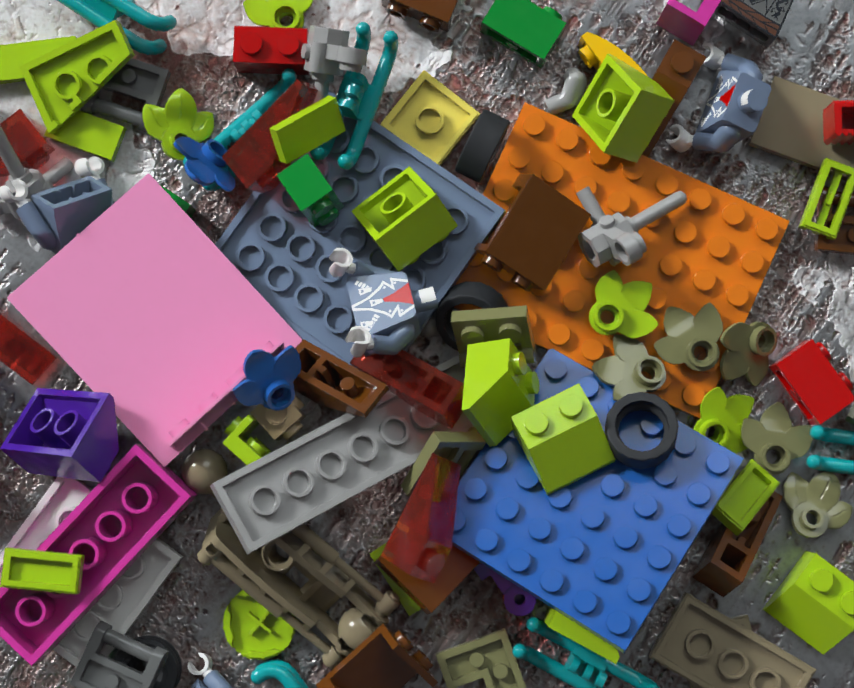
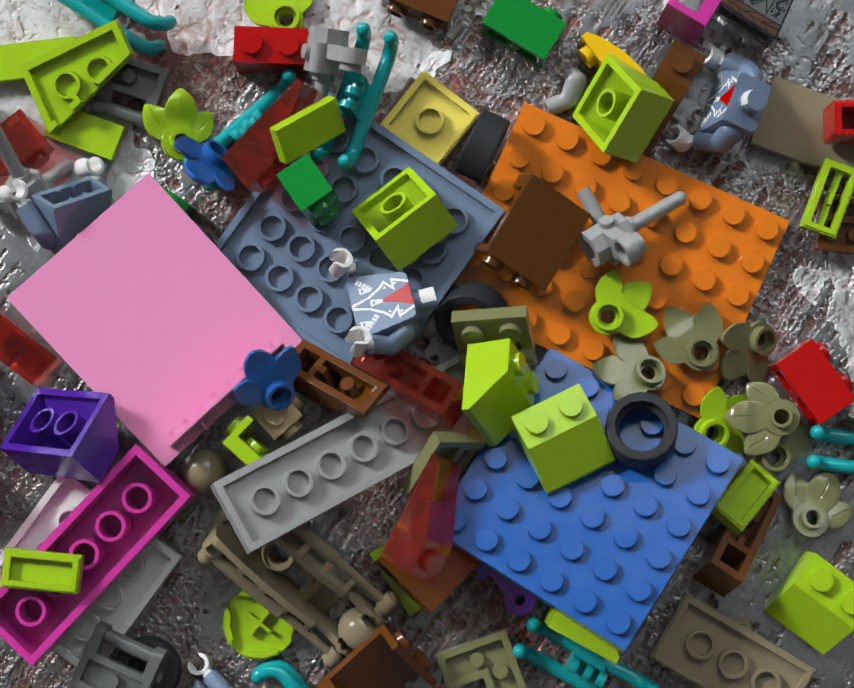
none -> olive plate [724,382,800,456]

